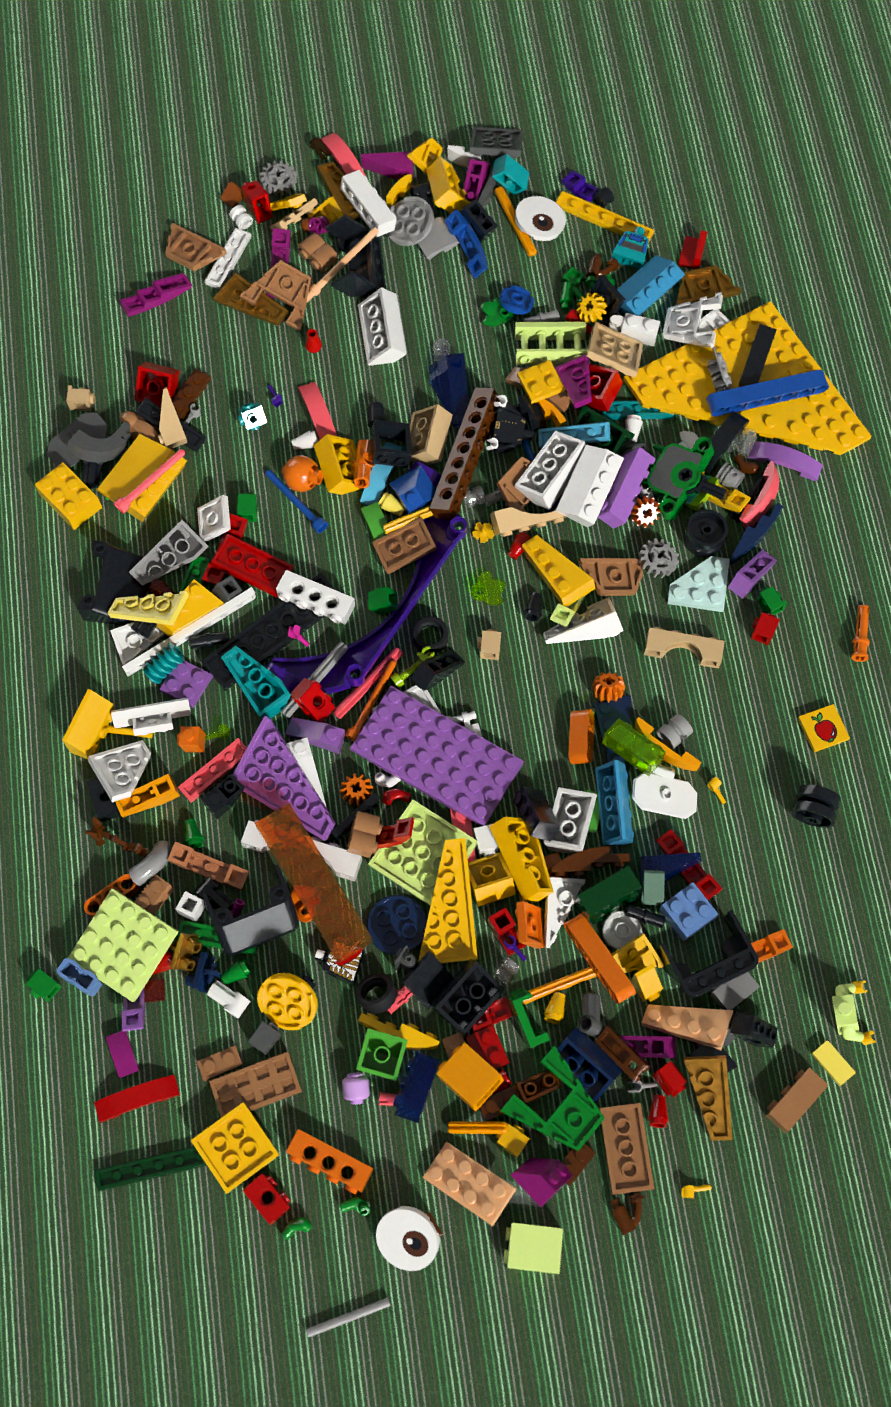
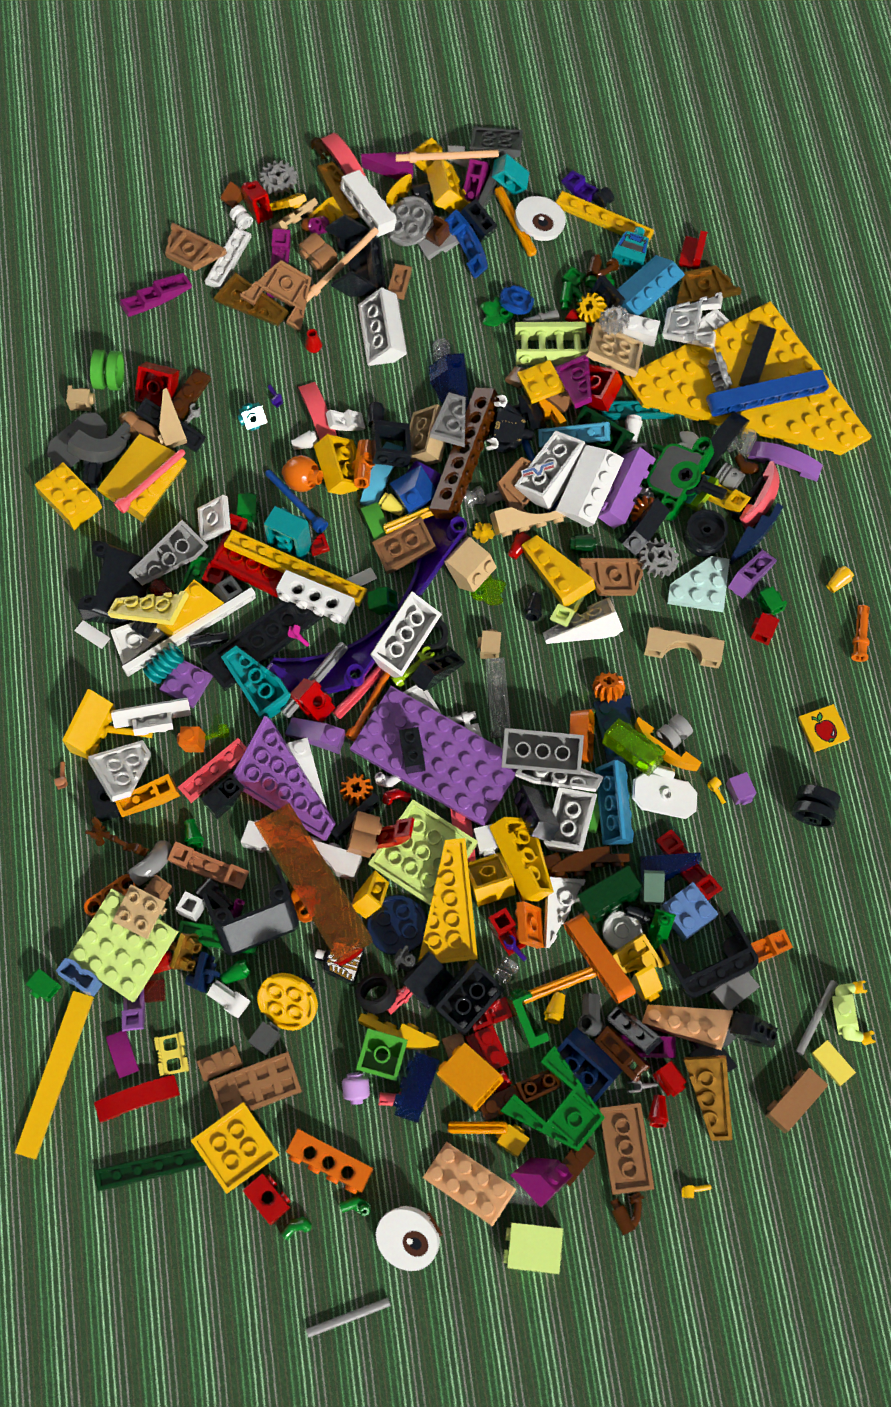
none -> yellow tile [15,991,94,1159]
none -> nougat hand [54,762,68,790]
none -> white sticker [75,620,110,649]
none -> bright green wheel [90,349,124,391]
none -> tan hinge [113,884,166,939]
none -> light yellow piece [154,1032,189,1077]
none -> yellow tile [224,529,368,606]
none -> teal brick [264,506,312,560]
none -> red tile [311,532,330,557]
none -> white slope [326,409,365,431]
none -> white sticker [346,567,377,586]
none -> yellow slope [351,870,389,919]
none -> white slope [370,592,442,678]
none -> medium nougat plate [388,264,412,300]
none -> light nougat bar [396,150,499,163]
none -> black brick [399,727,425,774]
none -> reddish brown panel [425,215,450,247]
none -> light grey wing [430,392,466,447]
none -> tan slope [444,536,497,592]
none -> clear brick [485,657,511,739]
none -> light grey slope [501,728,584,775]
none -> white wedge [515,768,603,792]
none -> sticker [521,461,556,478]
none -> dark green brick [569,534,596,553]
none -> clear gear [599,305,630,336]
none -> black tile [605,1004,662,1055]
none -> black slope [619,498,670,556]
none -> green hinge [647,909,676,950]
none -> medium lavender brick [726,772,756,805]
none -> light grey bar [795,980,838,1055]
none -> yellow cone [826,566,854,593]

